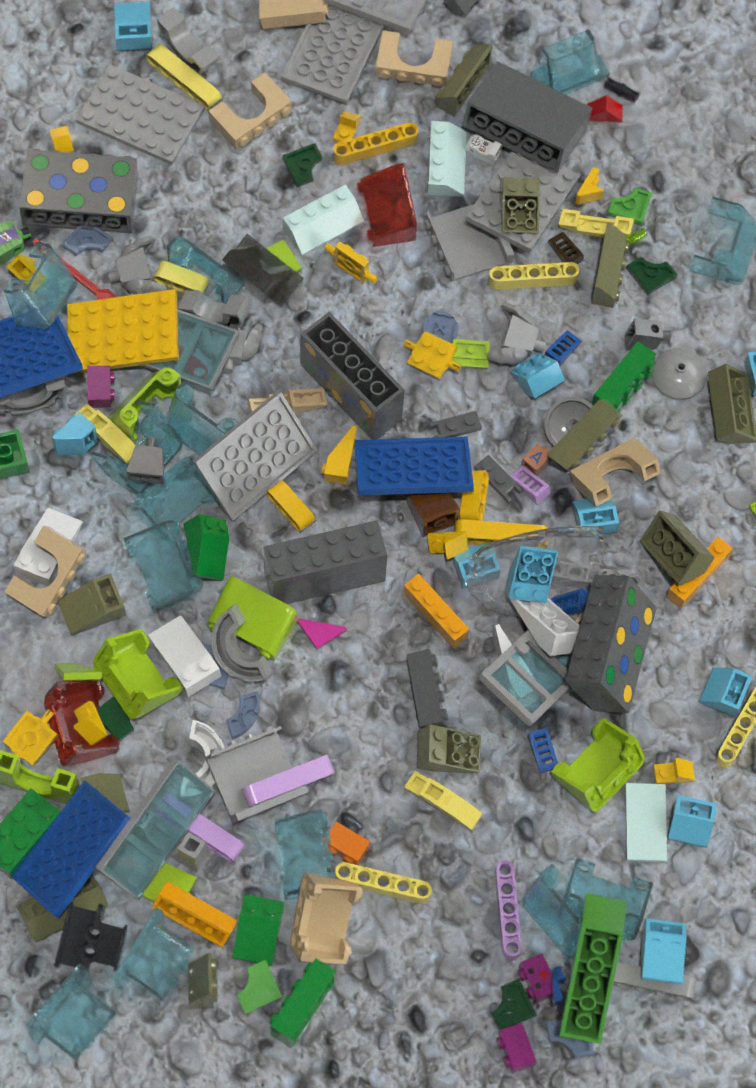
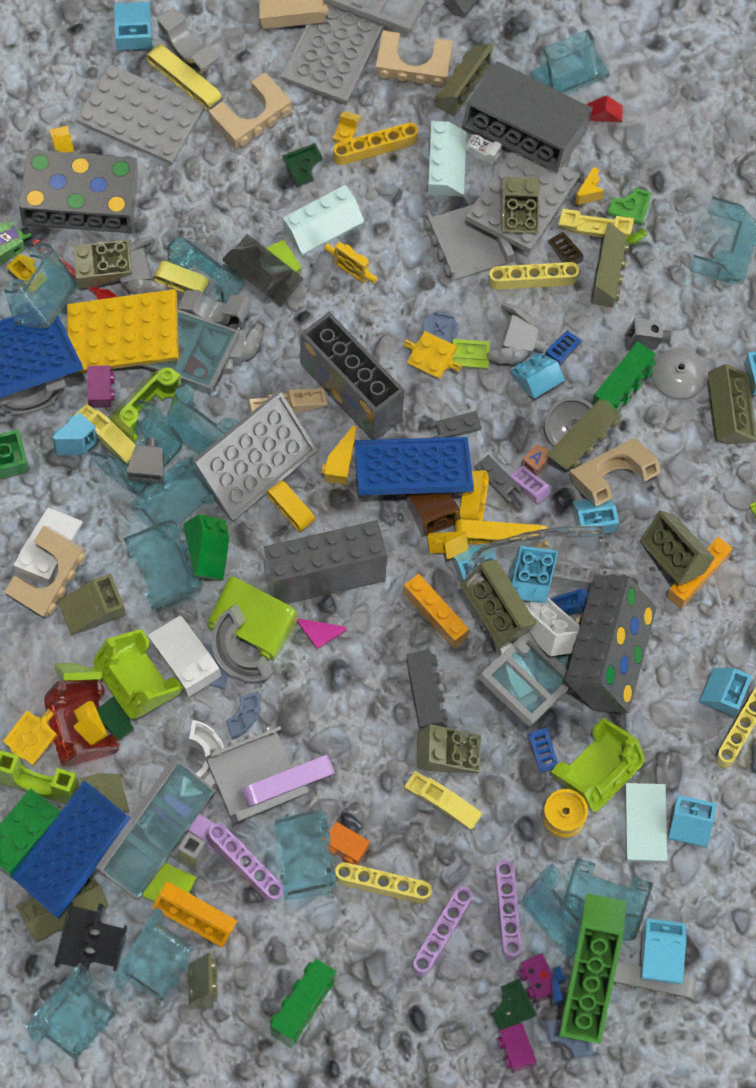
sand blue tile [62,219,114,256] -> none
green slope [232,894,284,966] -> none
bright green tile [237,960,282,1014] -> none
tan windscreen [290,873,362,964] -> none
clear red windscreen [357,163,417,247] -> none
black pin [603,77,640,103] -> none
dark green tile [626,257,678,296] -> none
yellow slope [653,758,695,785] -> none
none -> olive slope [73,240,132,289]
none -> lavender beam [205,823,283,901]
none -> lavender beam [413,887,473,977]
none -> olive slope [460,559,537,649]
none -> yellow wheel [542,789,588,839]

